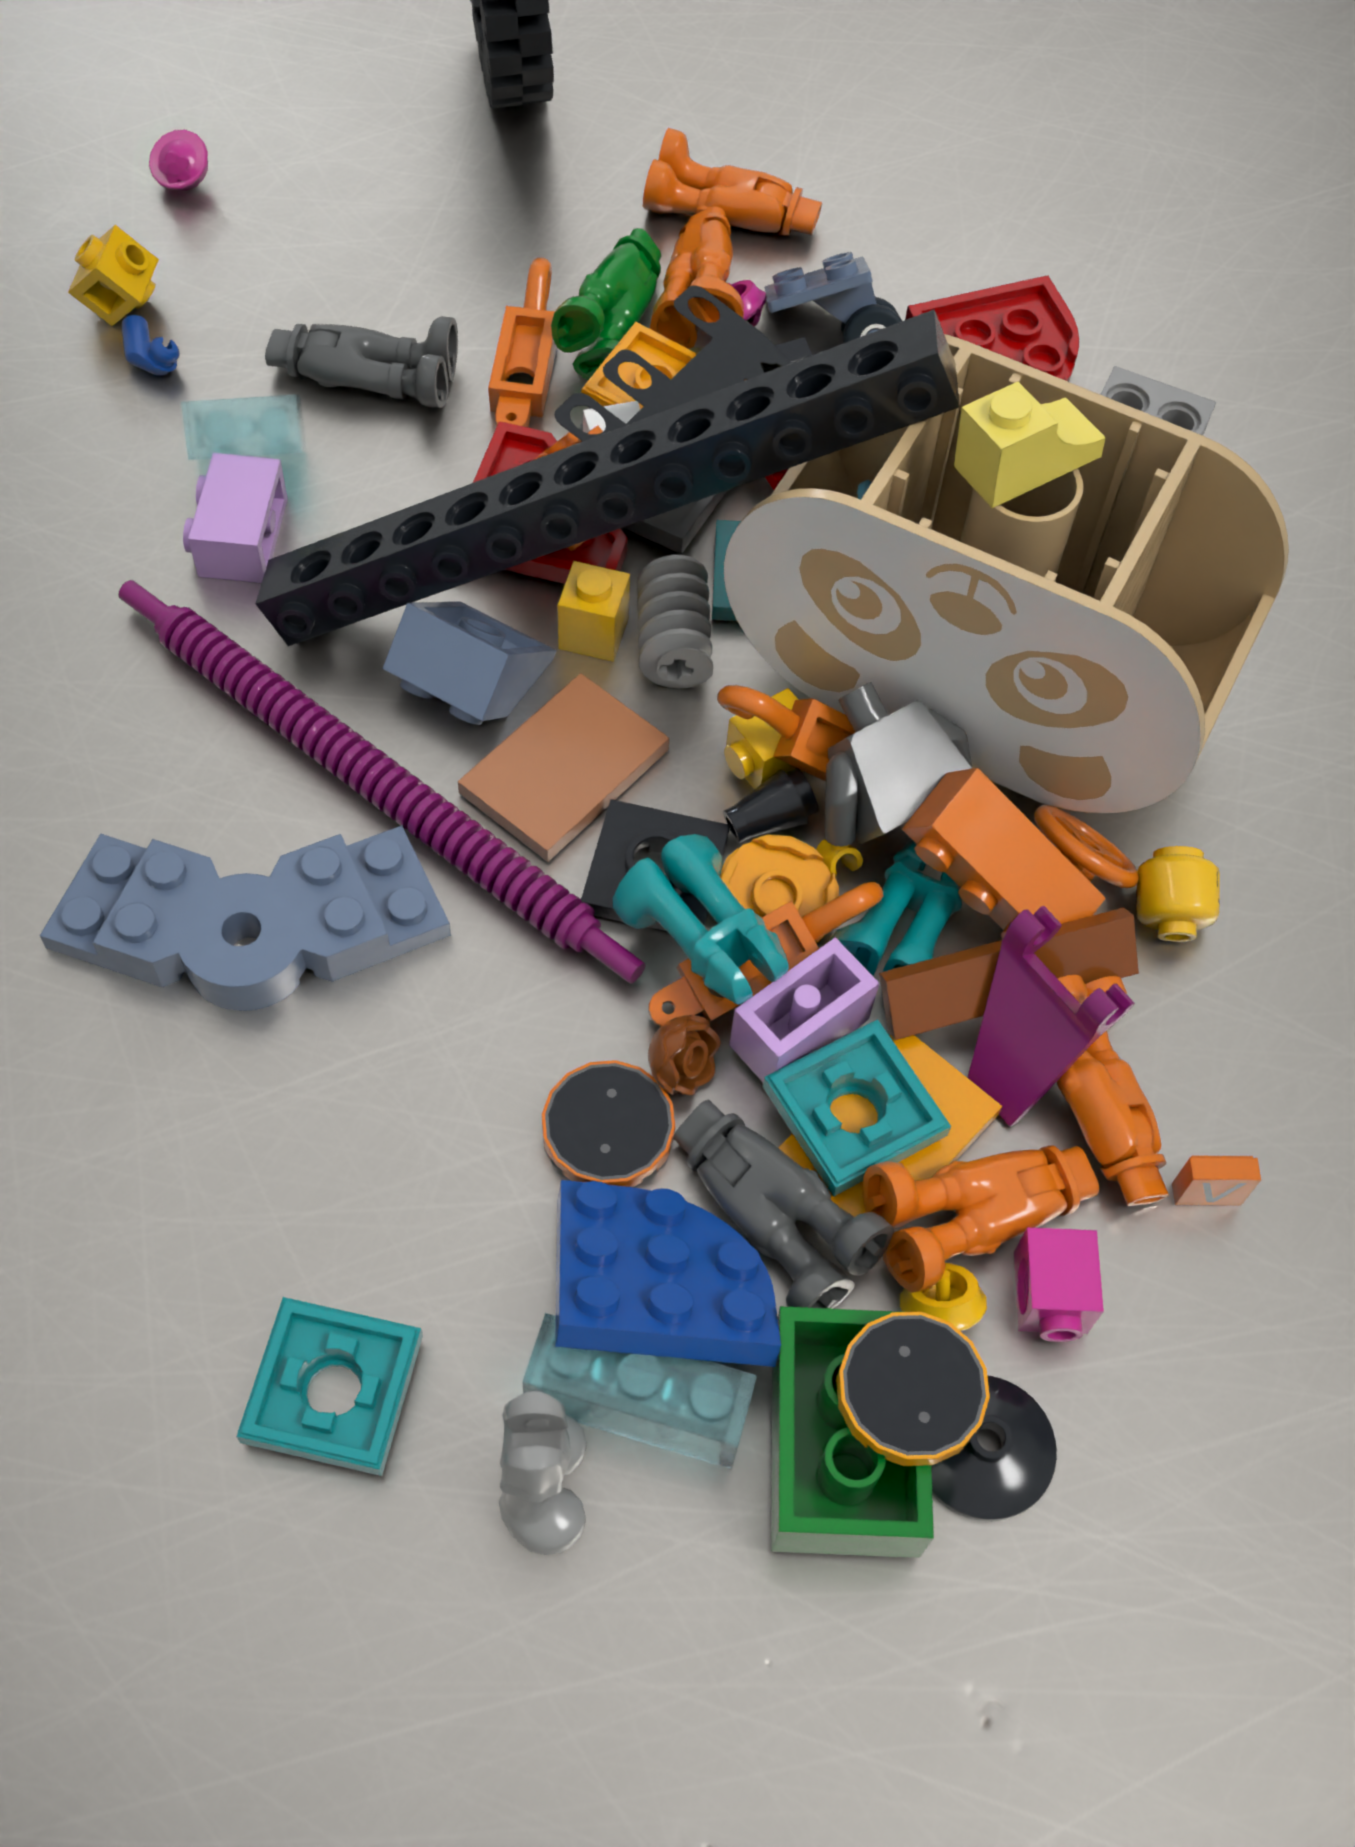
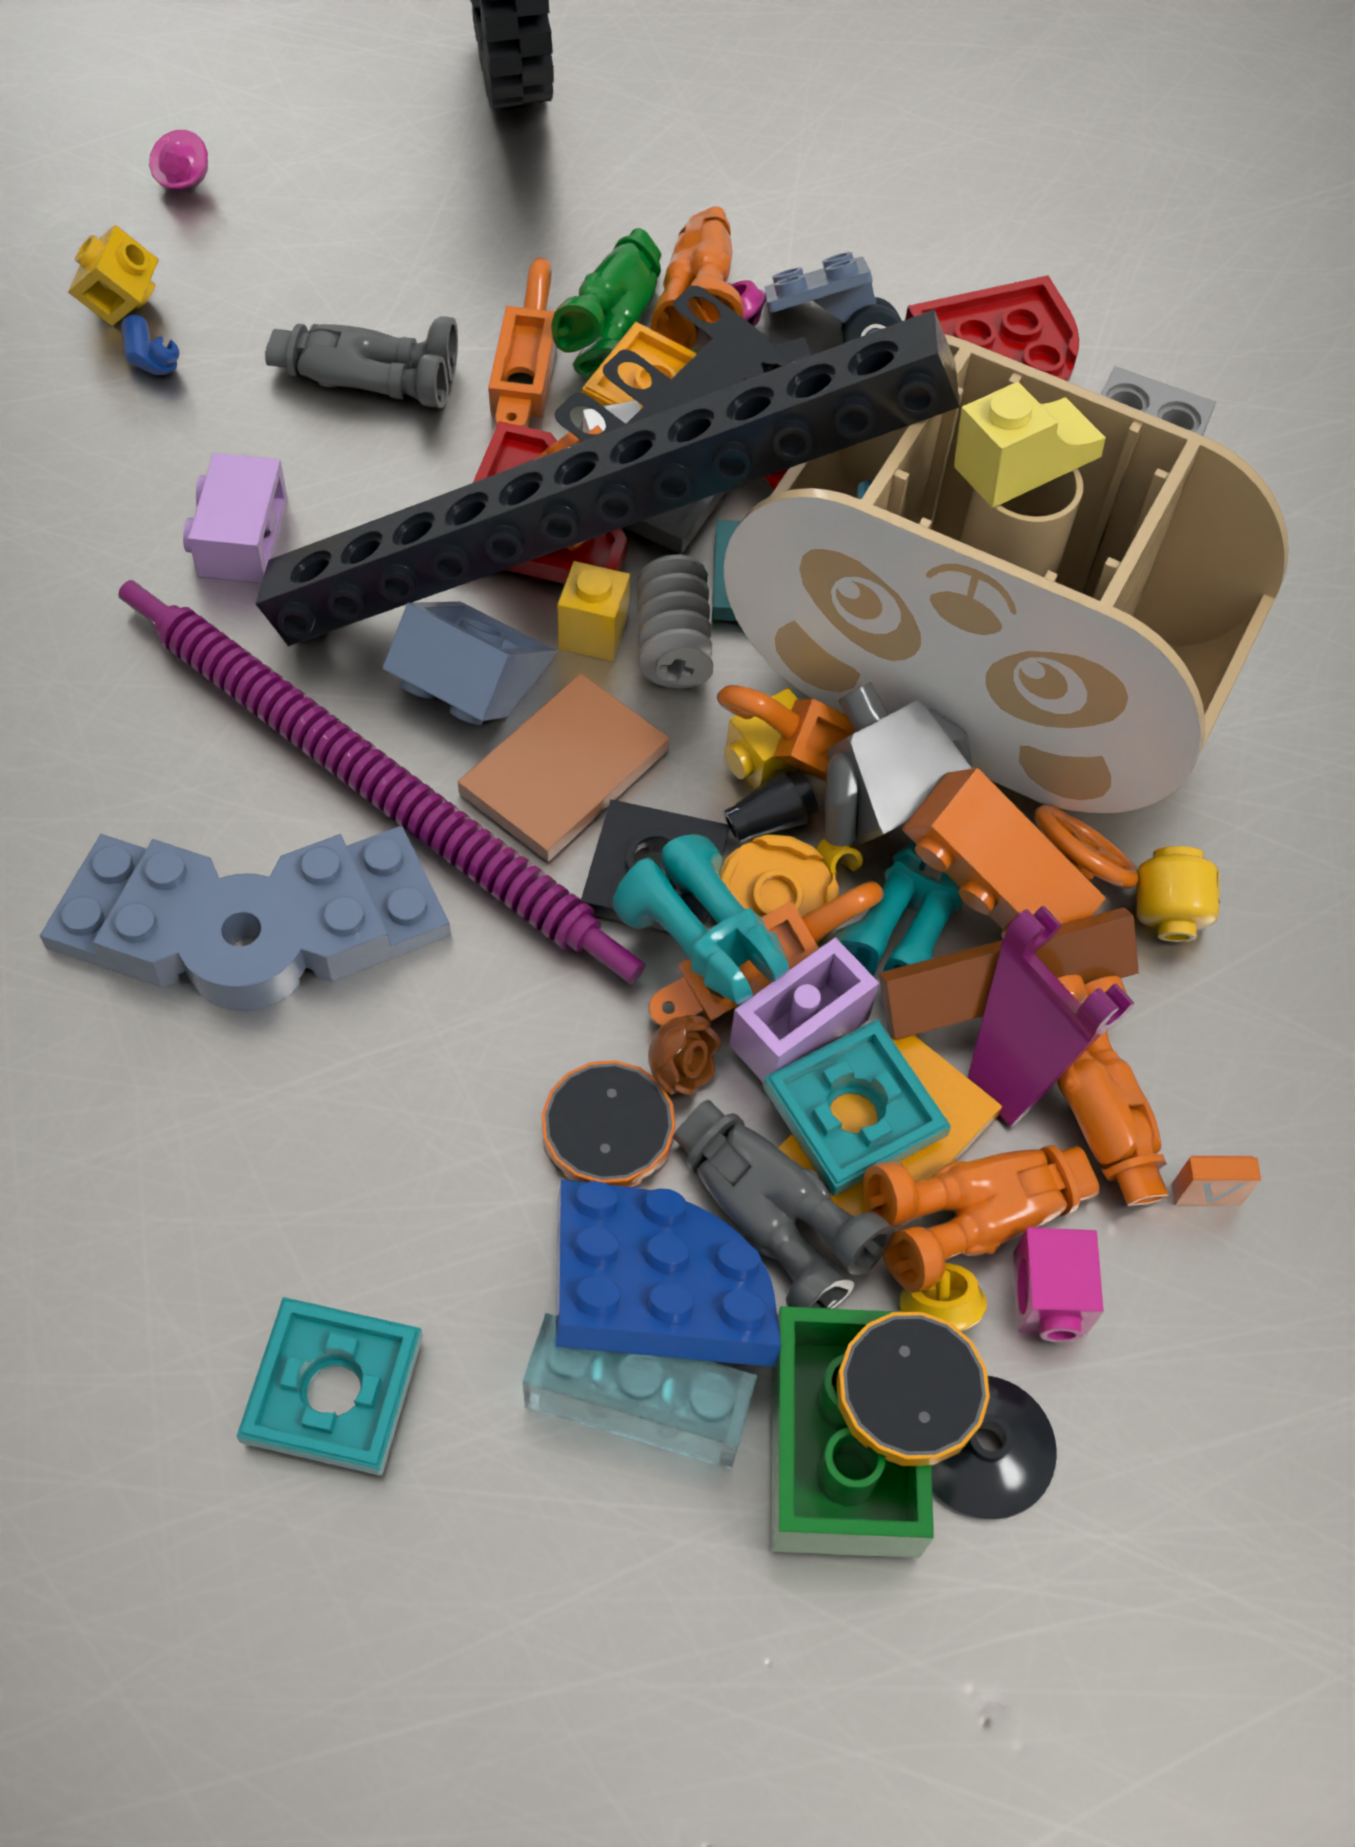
clear light blue brick [181,395,307,460] -> none
light grey piece [499,1389,586,1555] -> none
orange piece [643,128,822,236] -> none

